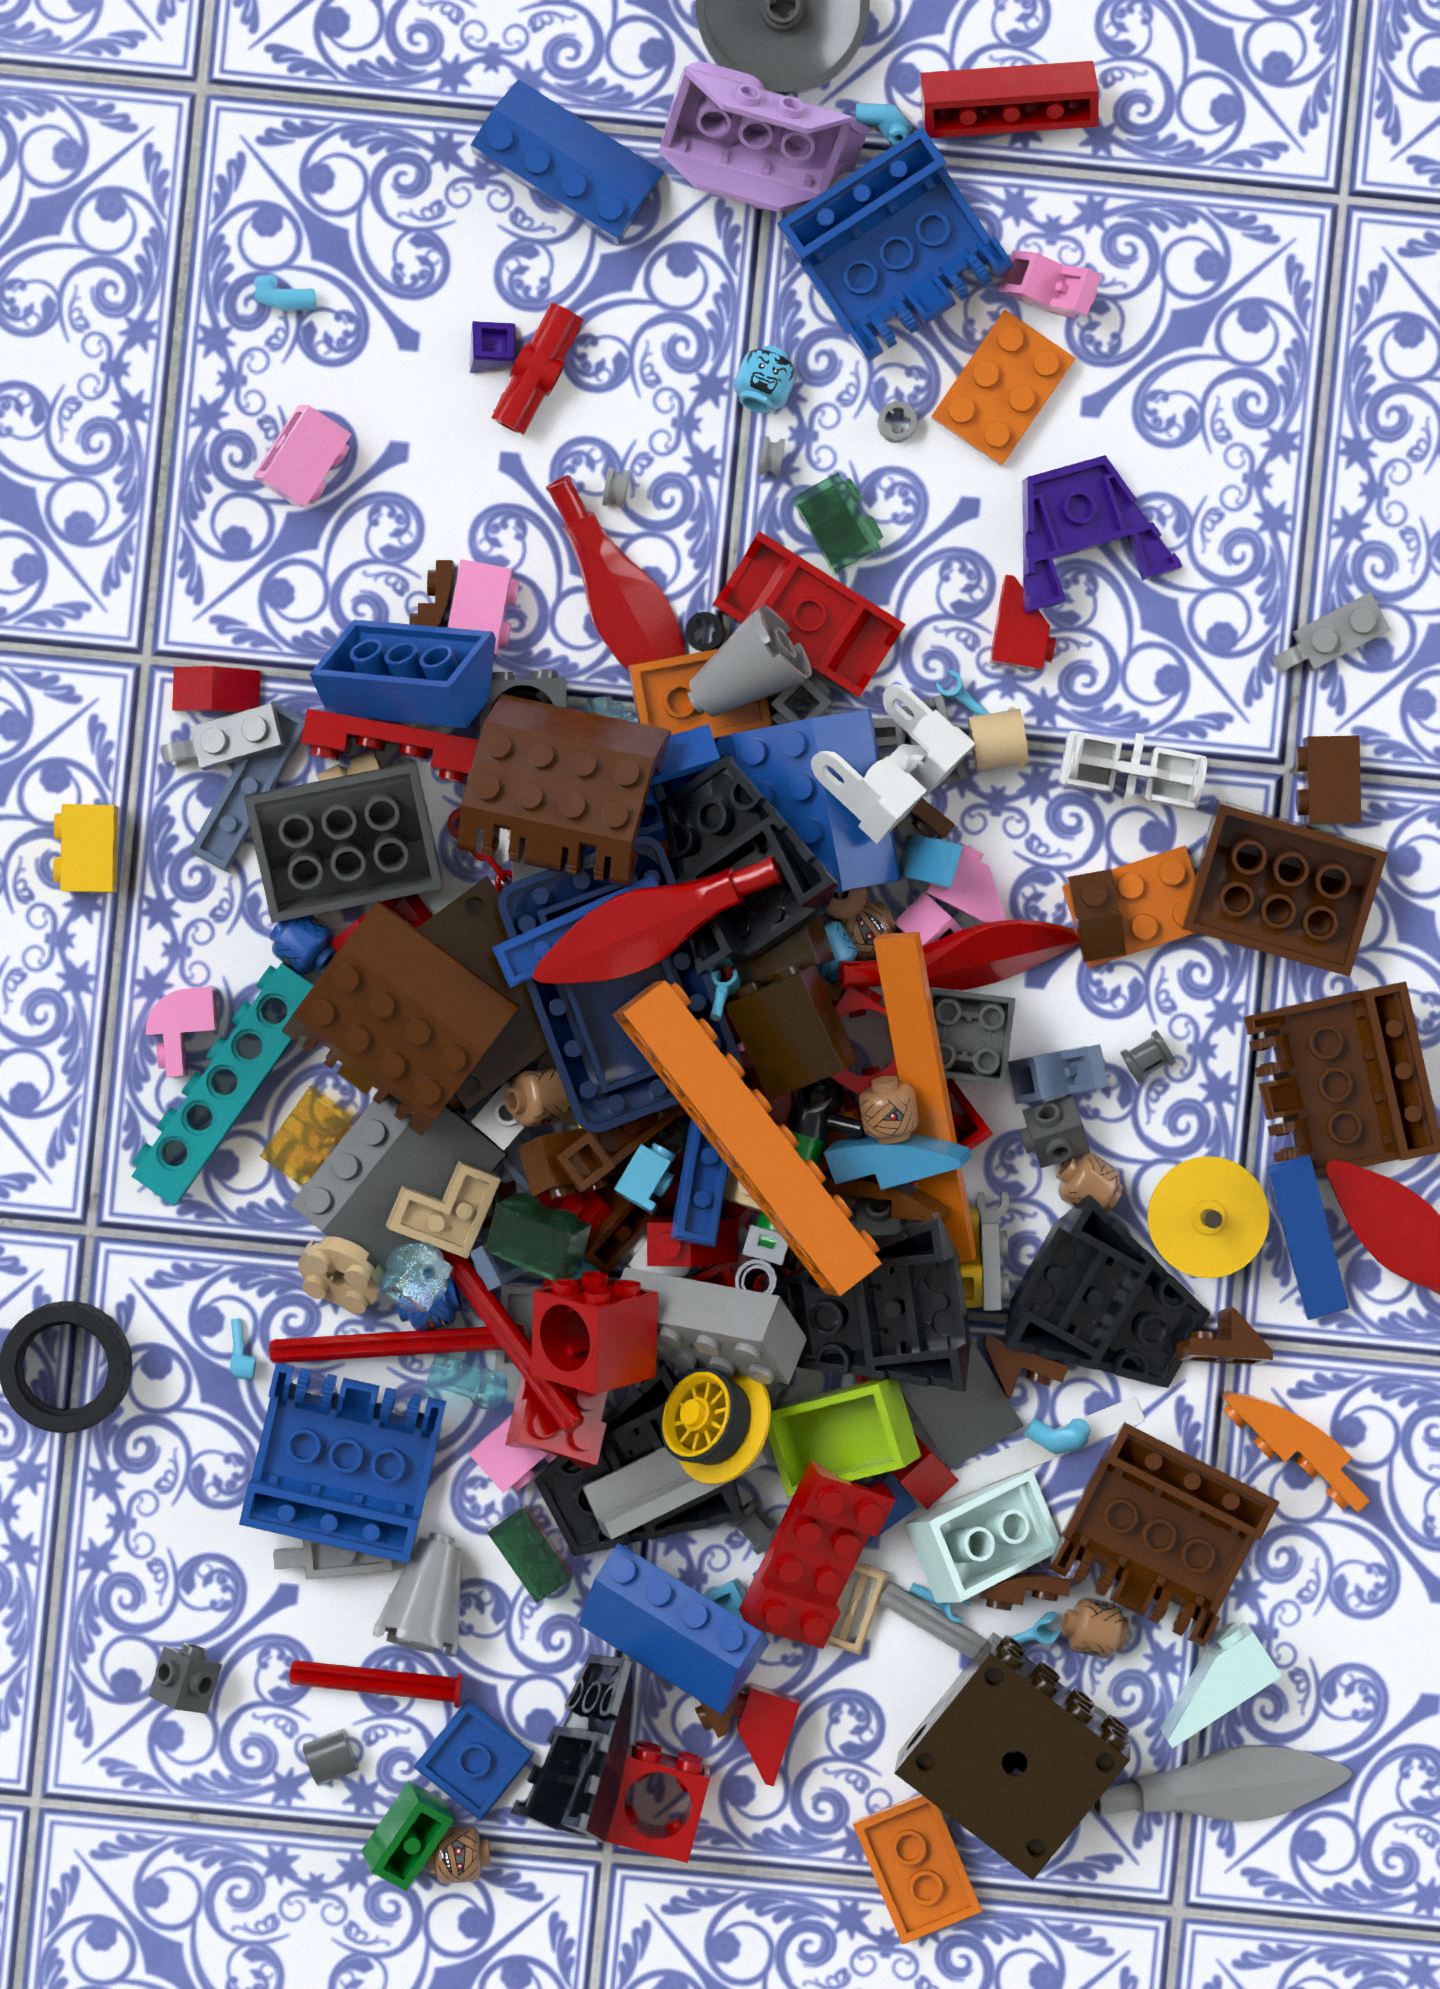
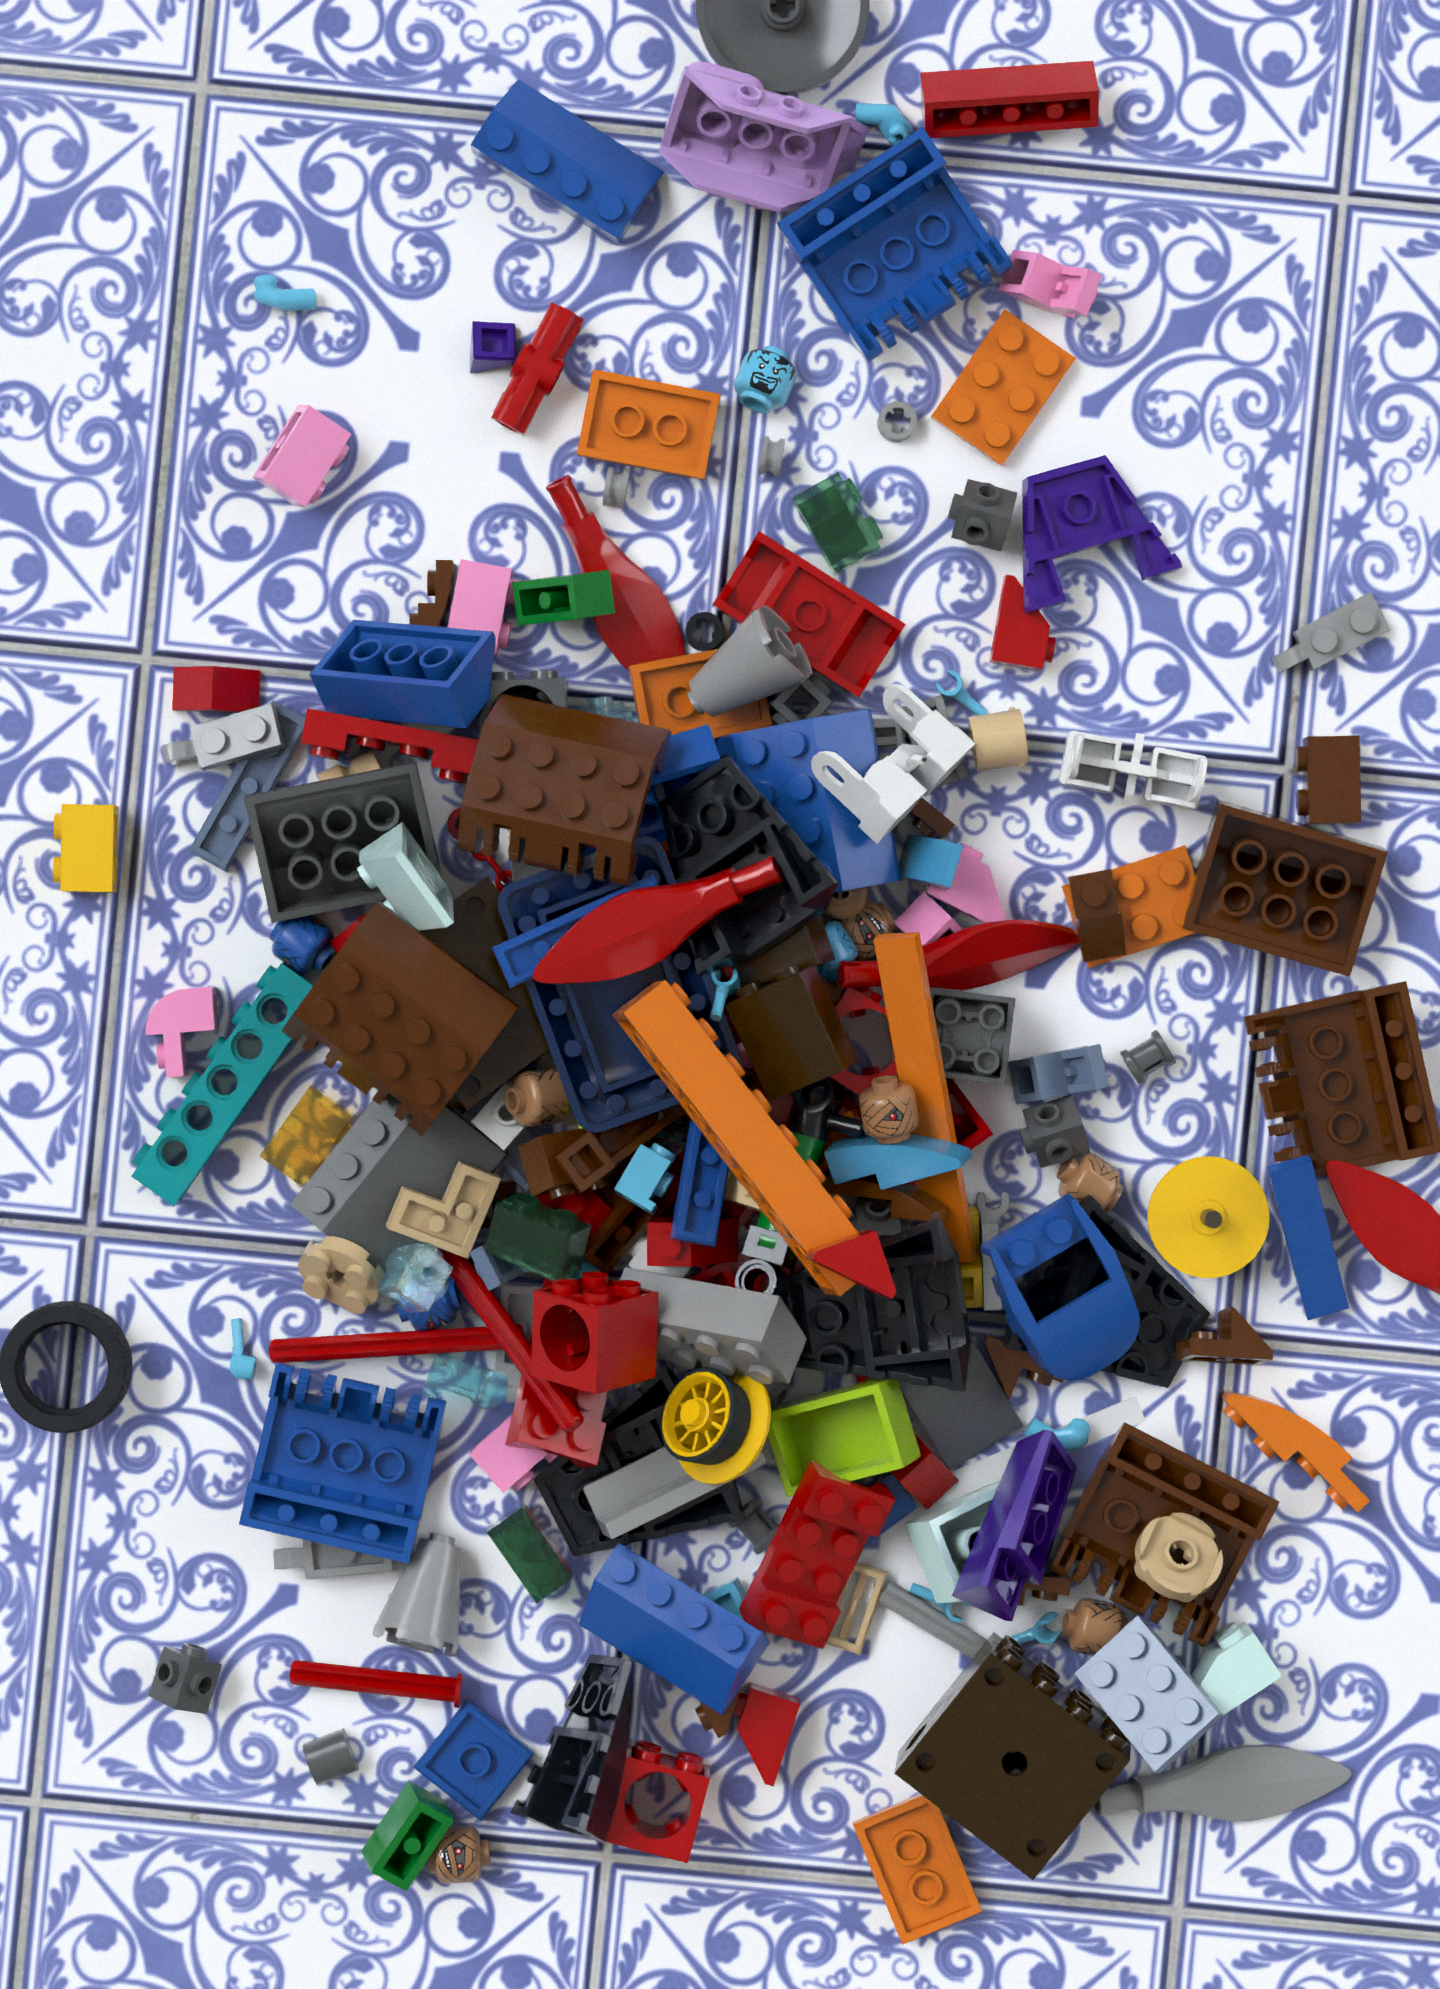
none -> light aqua slope [357,822,454,930]
none -> green brick [512,570,615,625]
none -> orange plate [577,369,721,481]
none -> red slope [805,1230,896,1299]
none -> dark grey brick [947,479,1018,552]
none -> dark purple slope [952,1430,1077,1622]
none -> blue slope [980,1193,1140,1381]
none -> plate [1074,1615,1224,1774]
none -> tan plate [1134,1512,1223,1602]

